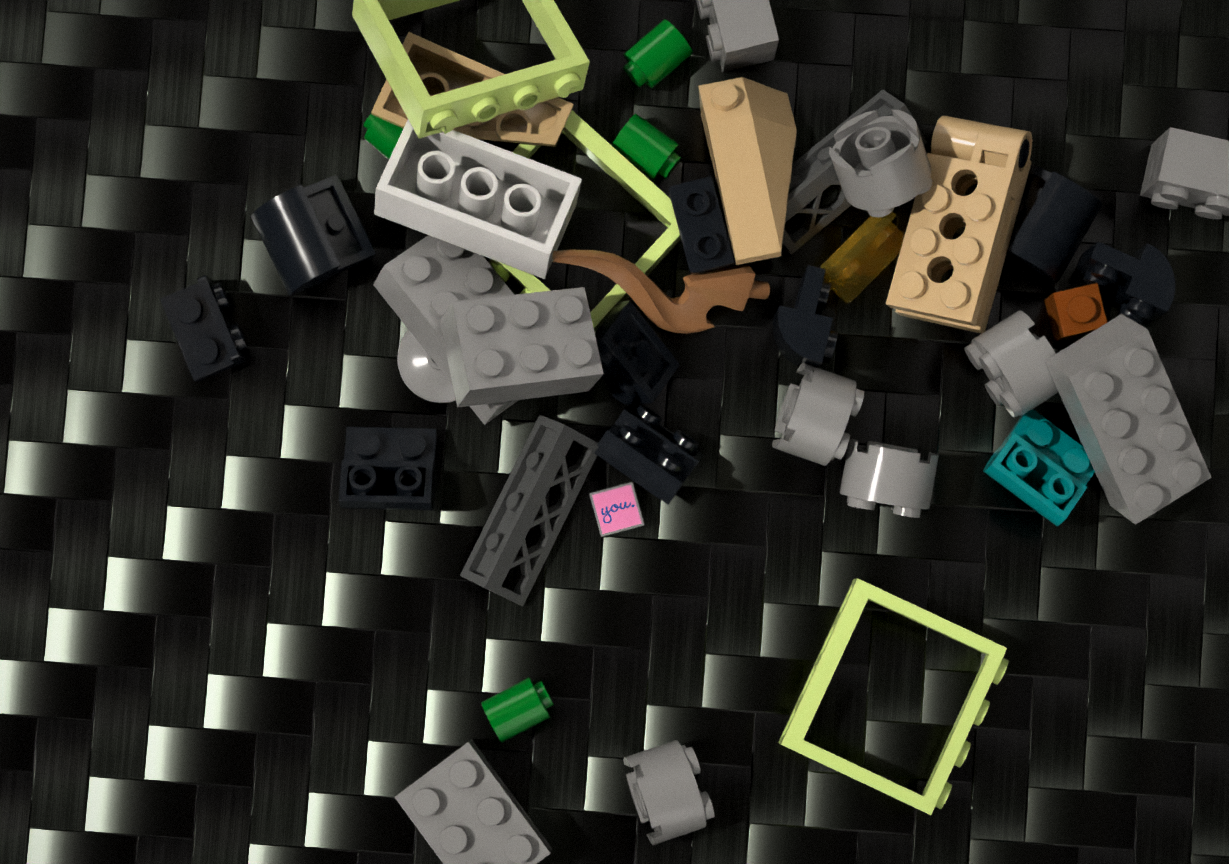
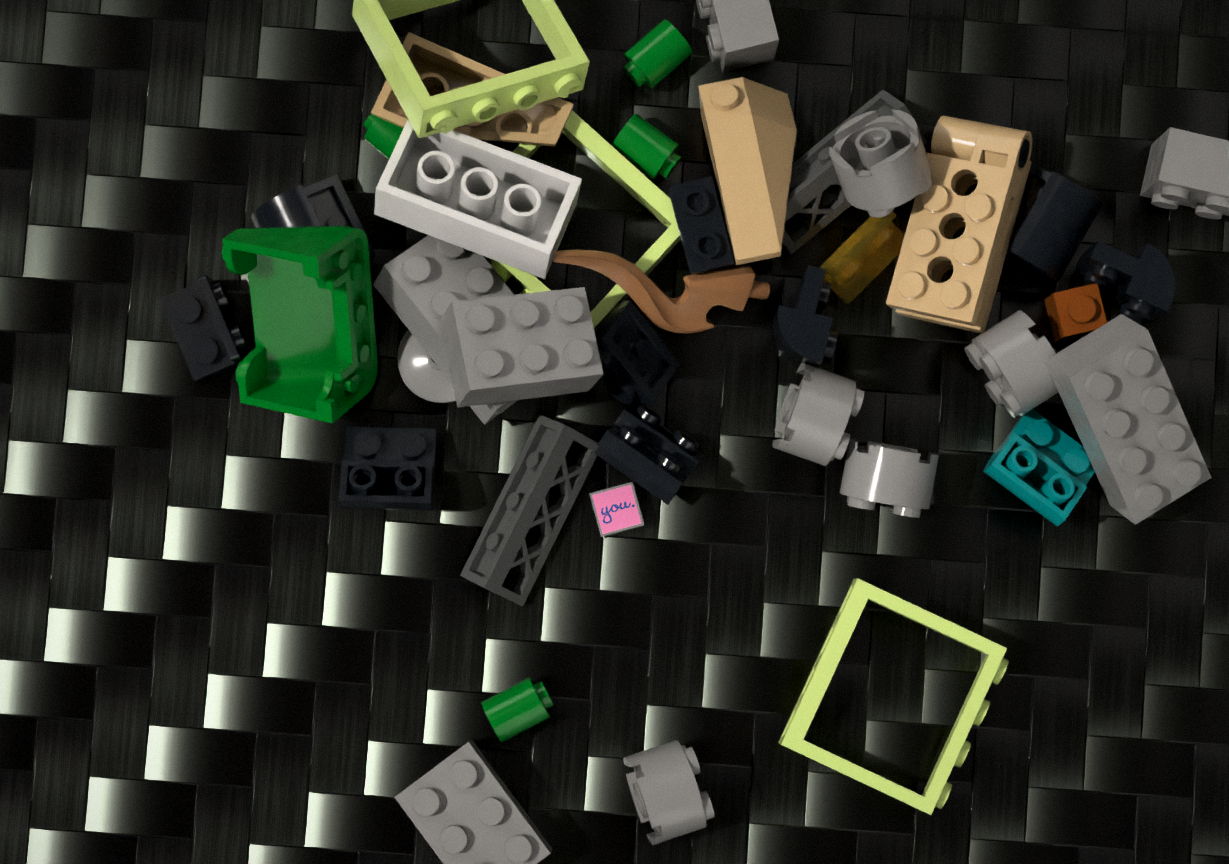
none -> green windscreen [222,226,378,424]

